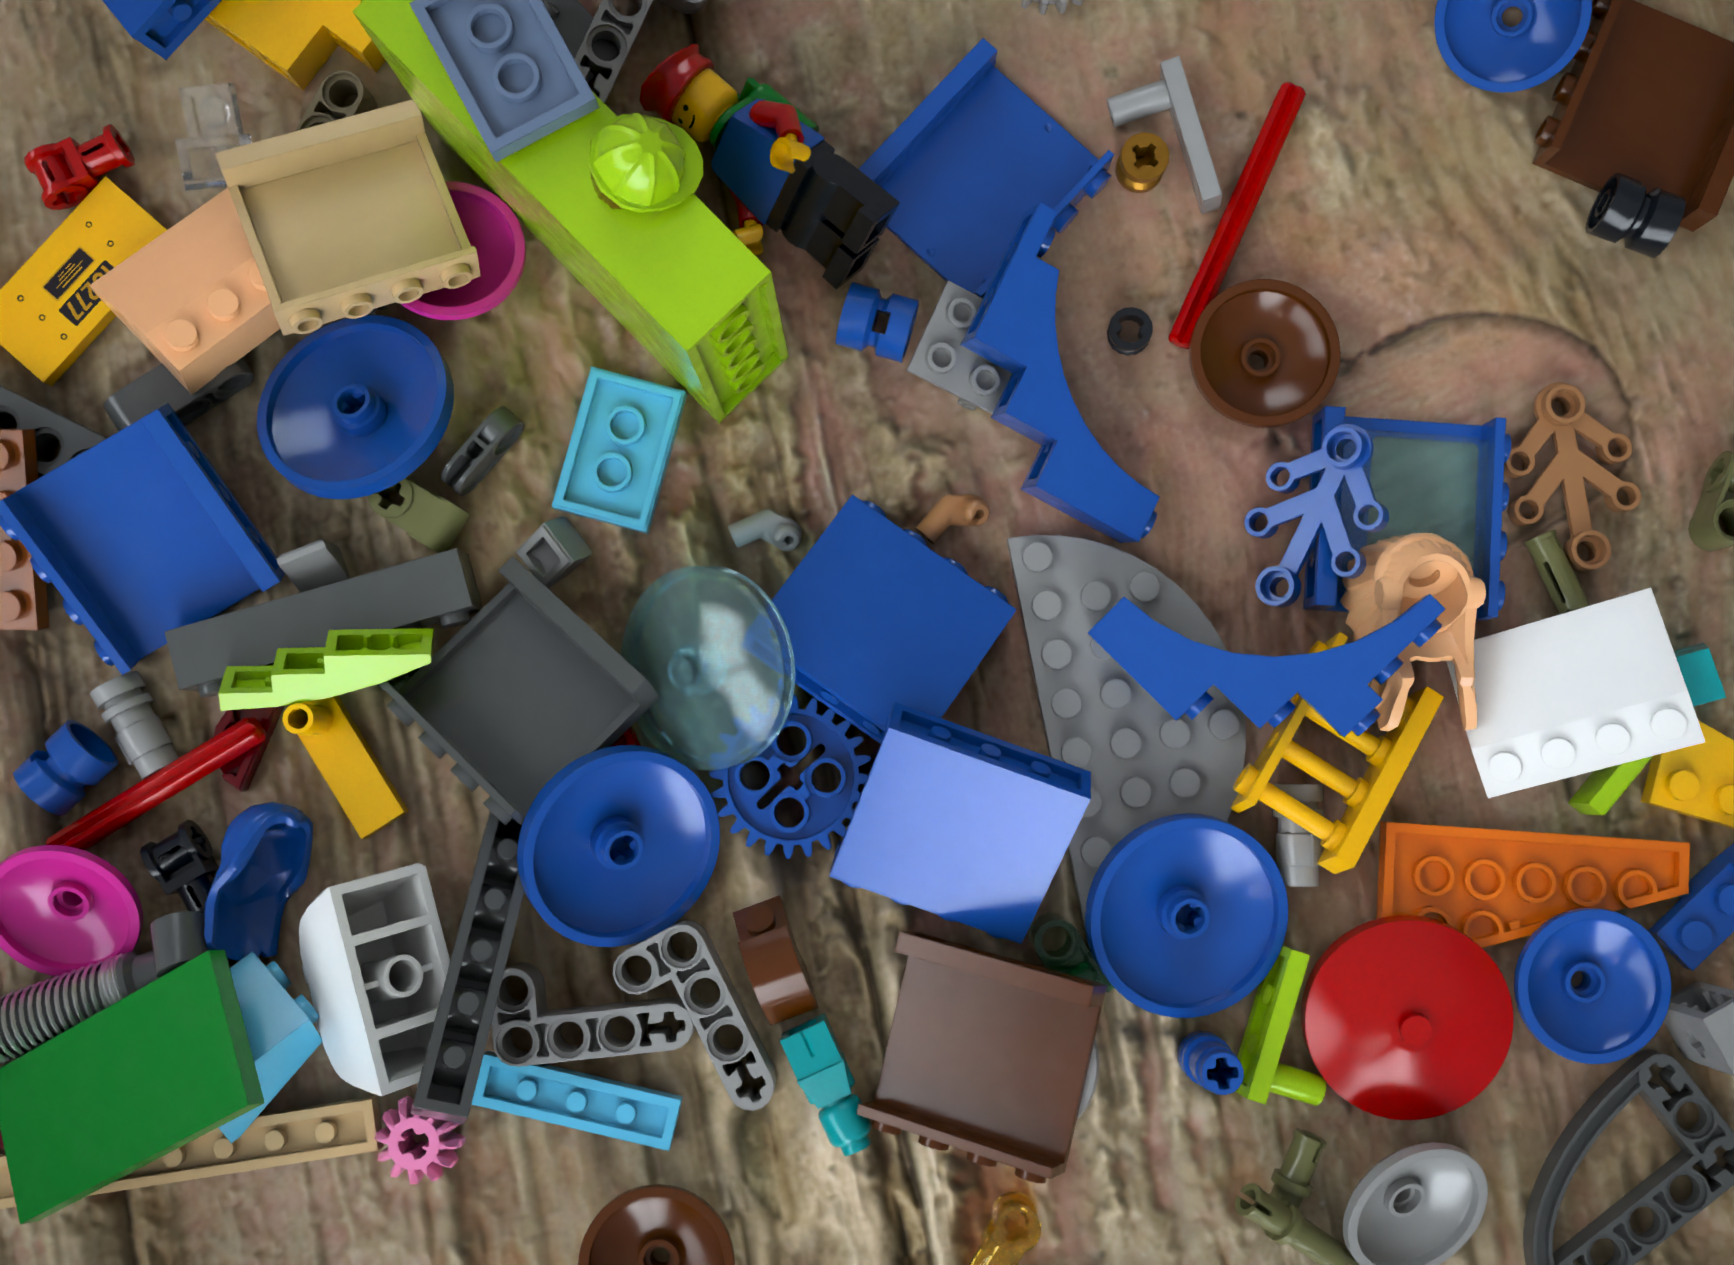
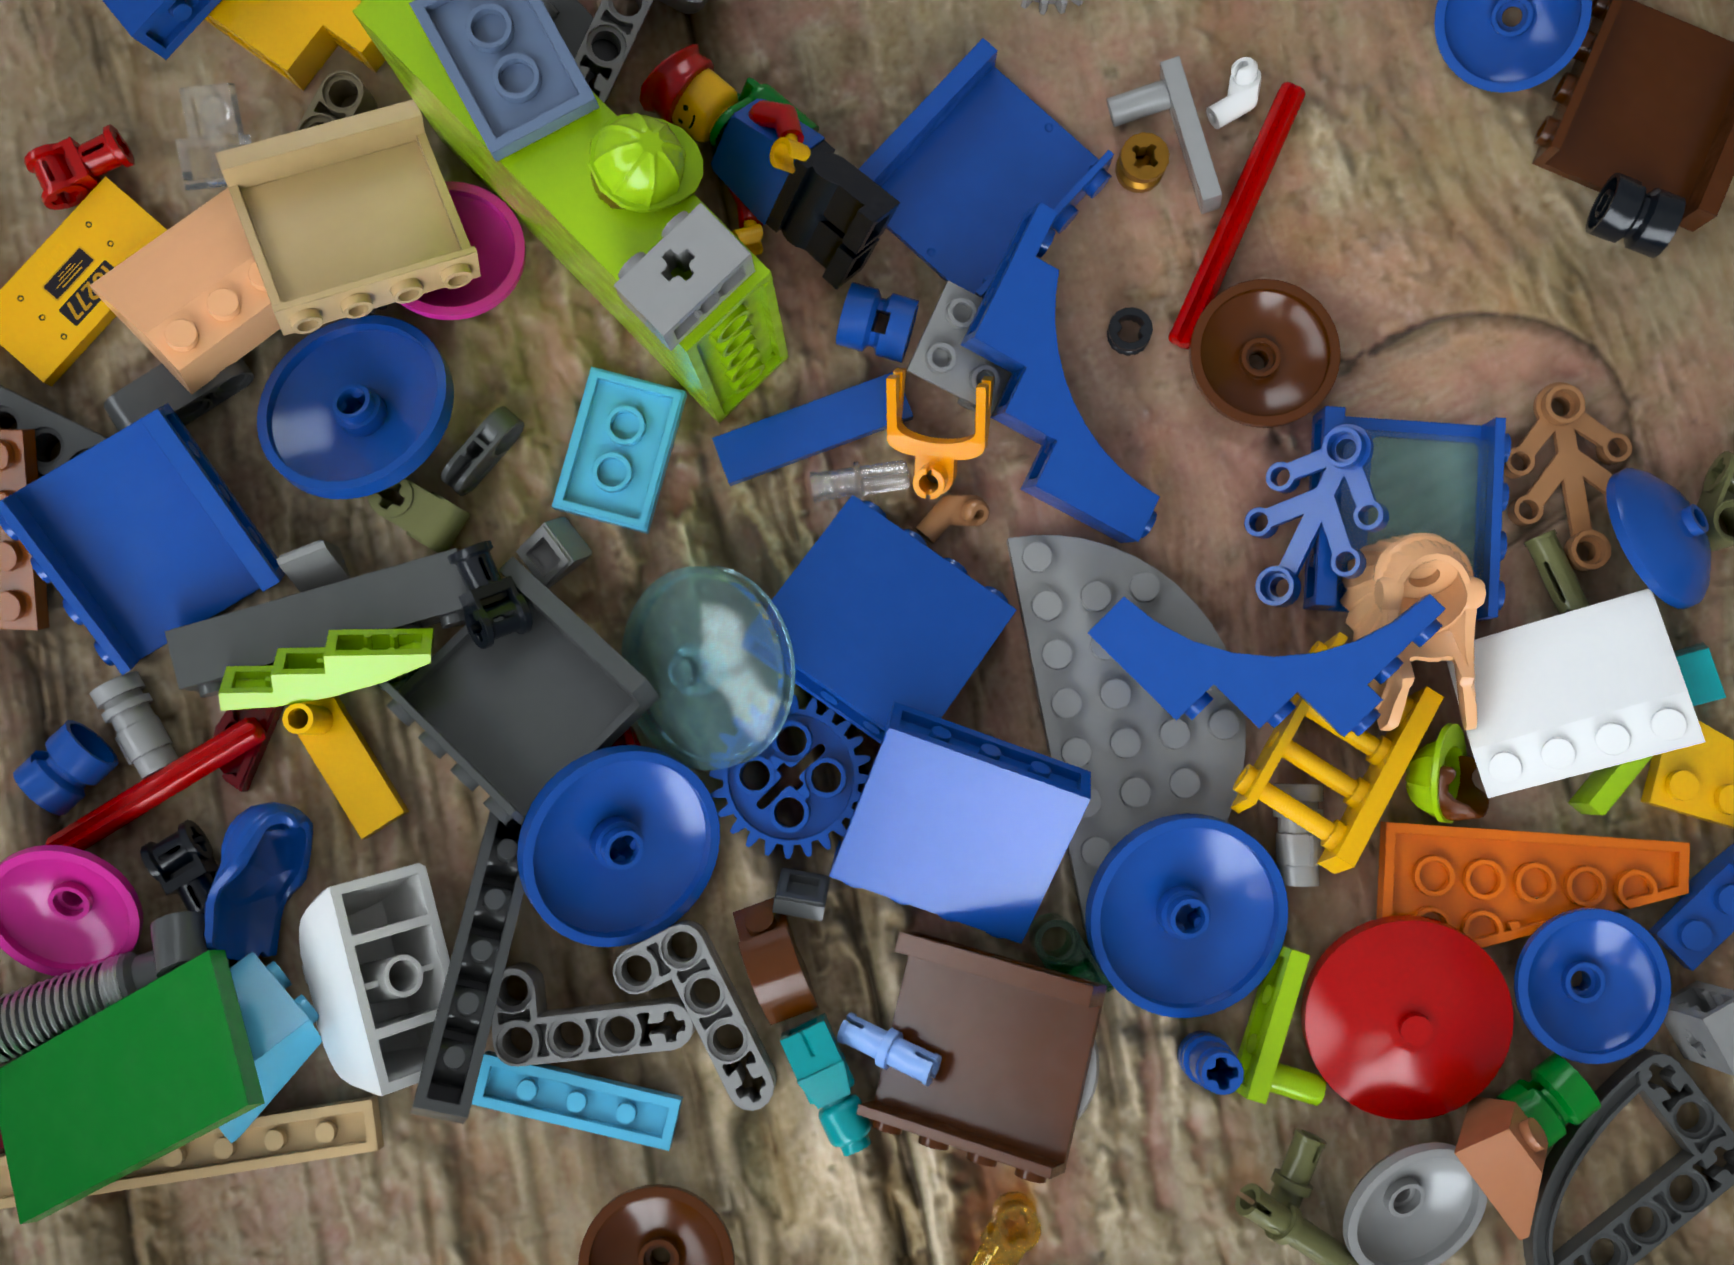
bright pink gear [374,1096,466,1185] -> none
light grey arm [728,509,802,552] -> none
none -> black connector [447,540,533,649]
none -> light grey brick [613,203,755,351]
none -> blue tile [712,372,913,486]
none -> dark grey tile [772,868,831,921]
none -> clear axle [810,460,910,503]
none -> light blue pin [837,1012,942,1086]
none -> light orange piece [886,368,994,499]
none -> white arm [1206,57,1261,129]
none -> lime piece [1405,723,1489,824]
none -> nougat slope [1454,1097,1548,1240]
none -> green wheel [1496,1053,1601,1148]
none -> blue dish [1606,468,1711,609]

